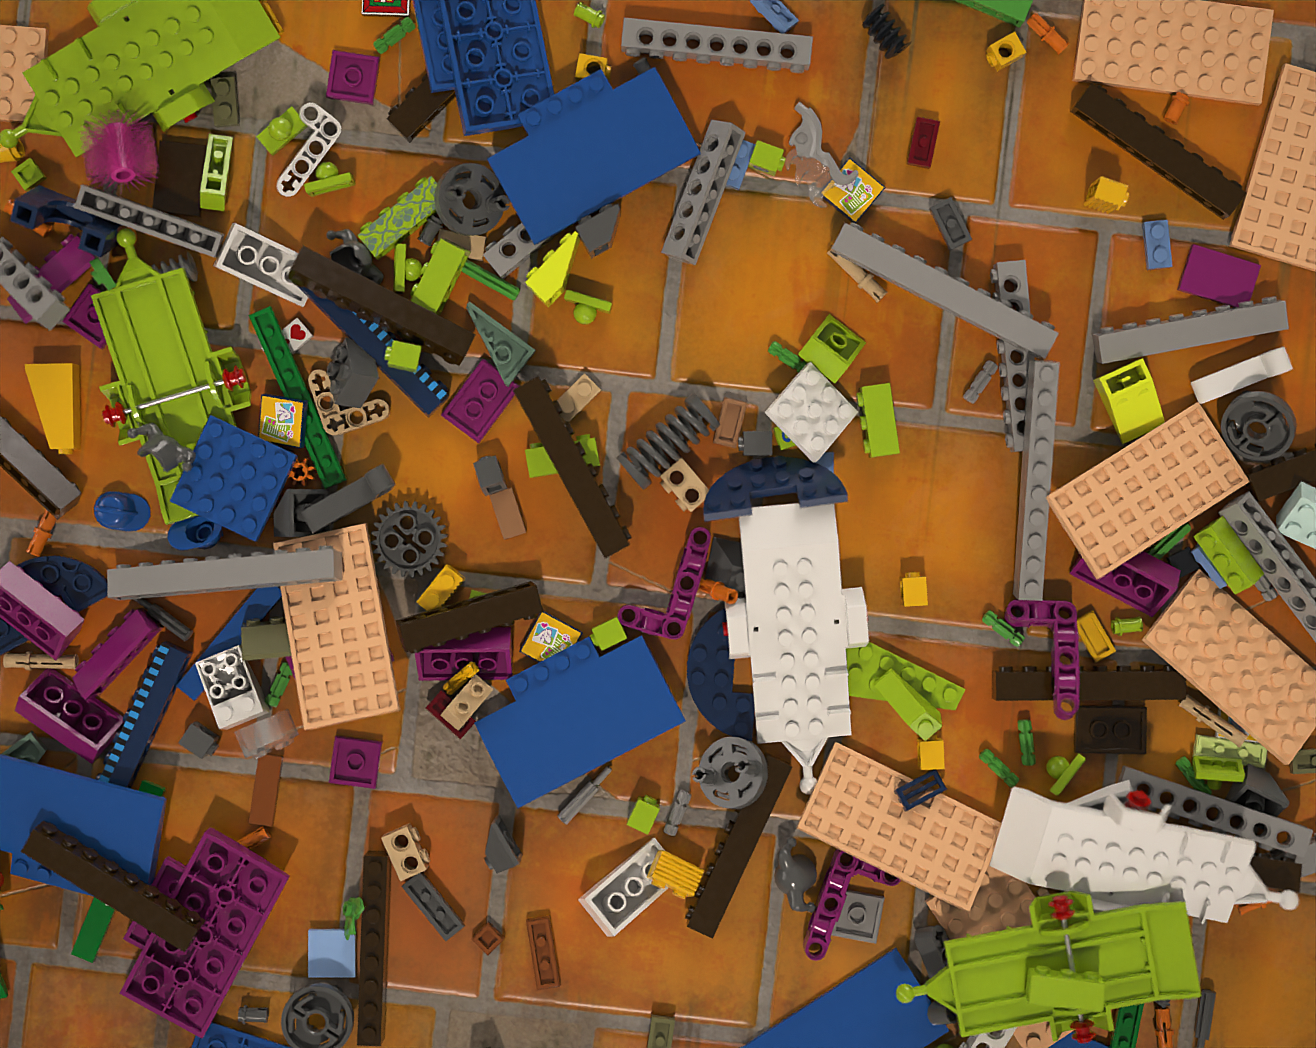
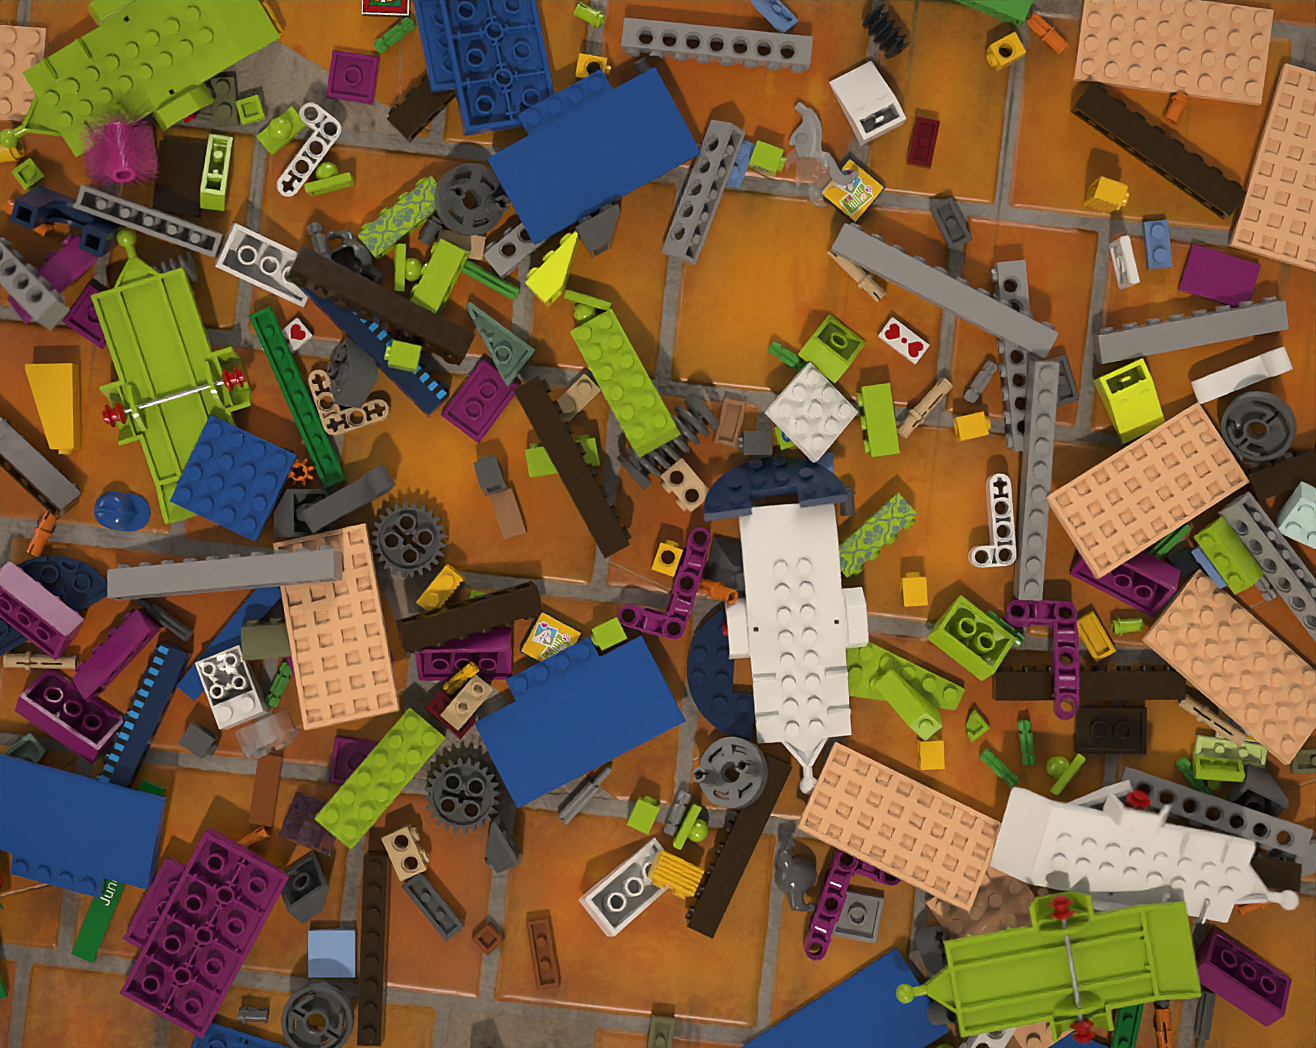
dark brown brick [21,820,206,952] -> none
bright green plate [90,257,117,291] -> none
dark grey piece [127,423,196,472] -> none
blue piece [167,515,223,550] -> none
tile [258,393,308,448] -> none
bright green plate [342,897,364,940] -> none
dark blue tile [894,769,947,812] -> none
lime brick [1025,966,1106,1012] -> none
none -> lime plate [235,95,266,126]
none -> slope [278,792,336,856]
none -> dark grey slope [281,851,329,924]
none -> light grey axle [307,222,331,260]
none -> lime brick [314,707,446,850]
none -> dark grey gear [424,756,501,834]
none -> lime brick [570,309,681,458]
none -> yellow brick [652,539,683,577]
none -> lime tile [673,801,709,850]
none -> white slope [829,61,907,146]
none -> lime brick [839,493,917,578]
none -> dark grey pin [840,486,856,516]
none -> white tile [877,317,930,365]
none -> tan pin [896,377,953,439]
none -> lime slope [926,595,1016,681]
none -> yellow brick [952,411,991,442]
none -> lime tile [965,709,990,743]
none -> white beam [968,473,1016,568]
none -> dark grey plate [1050,355,1080,407]
none -> white tile [1109,235,1140,290]
none -> magenta slope [1195,928,1292,1027]

